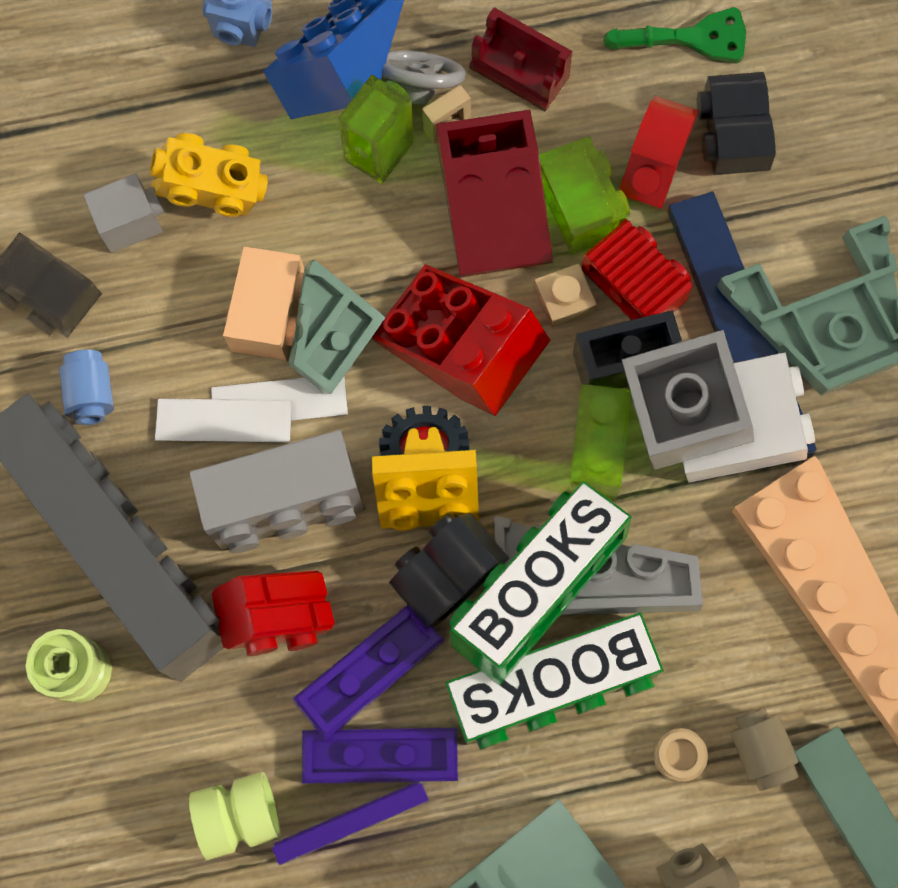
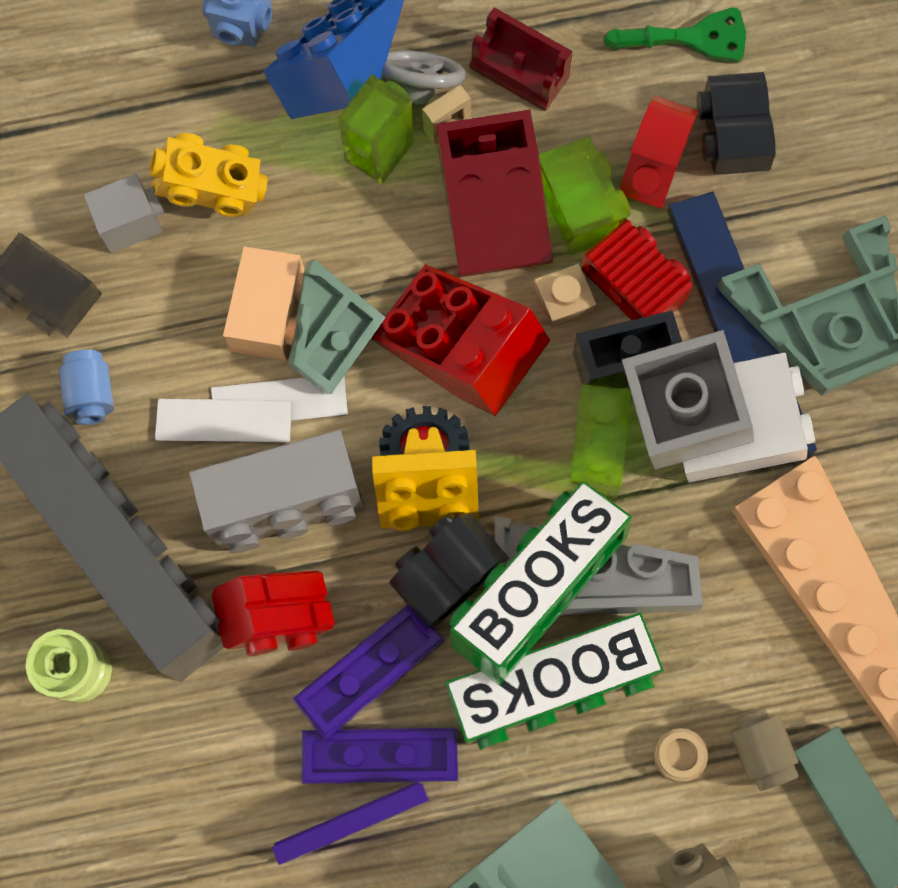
yellowish green wheel [189,772,281,860] -> none

